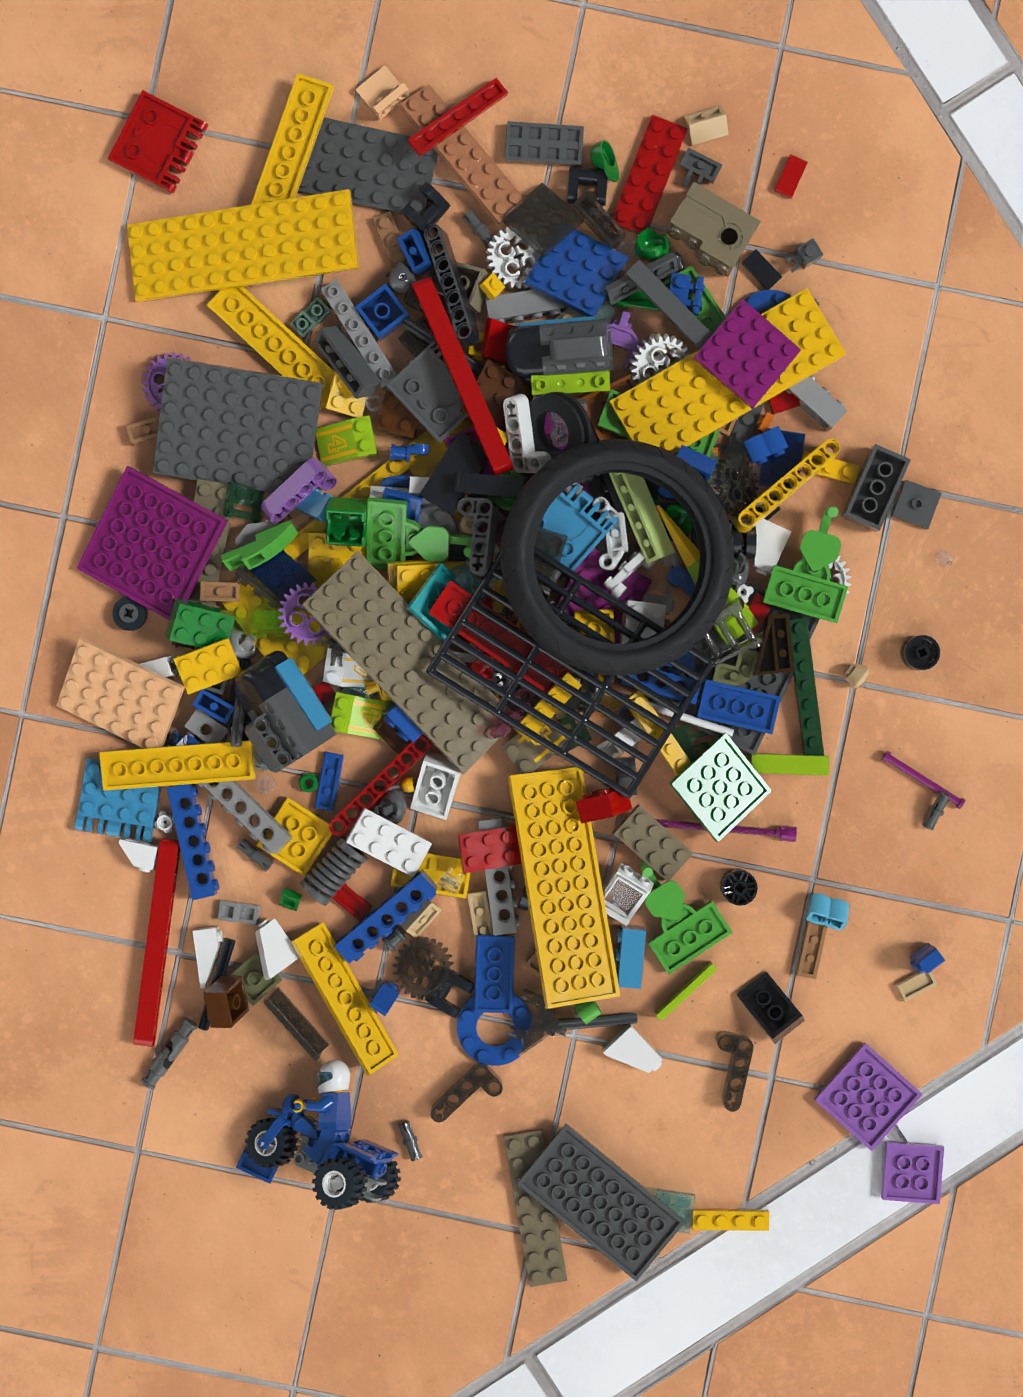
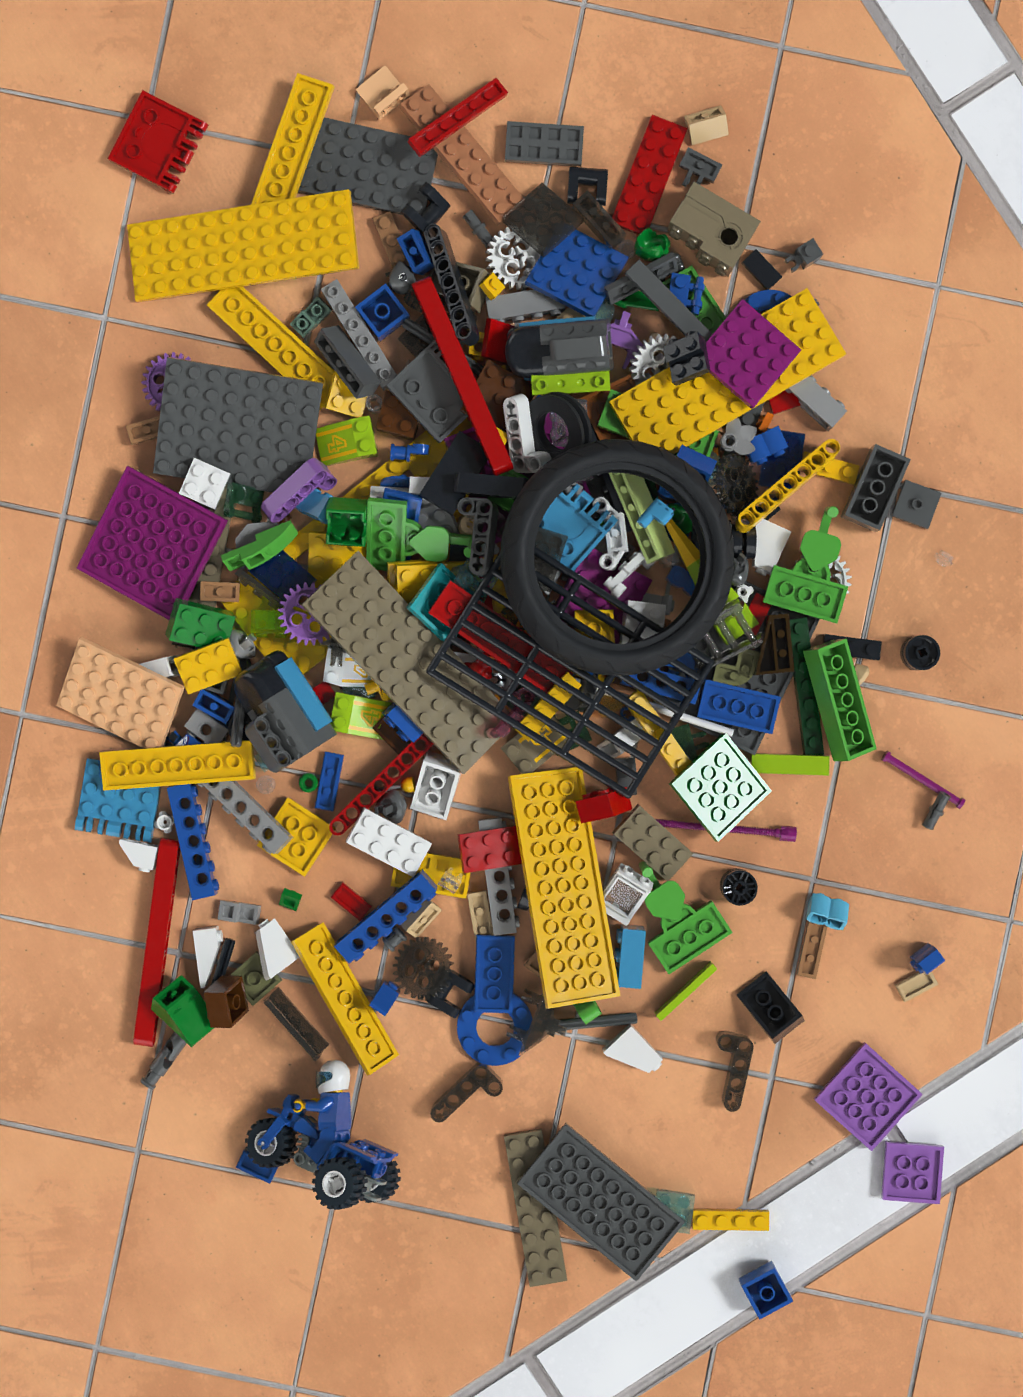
black wheel [113,596,147,631] -> none
dark grey pin [236,838,274,872] -> none
dark grey piece [300,836,368,906] -> none
dark grey pin [398,1120,423,1161] -> none
green cap [590,140,619,182] -> none
red tile [774,154,808,199] -> none
none -> green slope [151,975,214,1048]
none -> white plate [179,458,231,509]
none -> dark azure piece [637,498,675,529]
none -> black plate [663,331,710,386]
none -> light grey plate [720,418,757,455]
none -> blue brick [739,1261,793,1320]
none -> bright green brick [803,638,877,761]
none -> black plate [822,634,882,660]

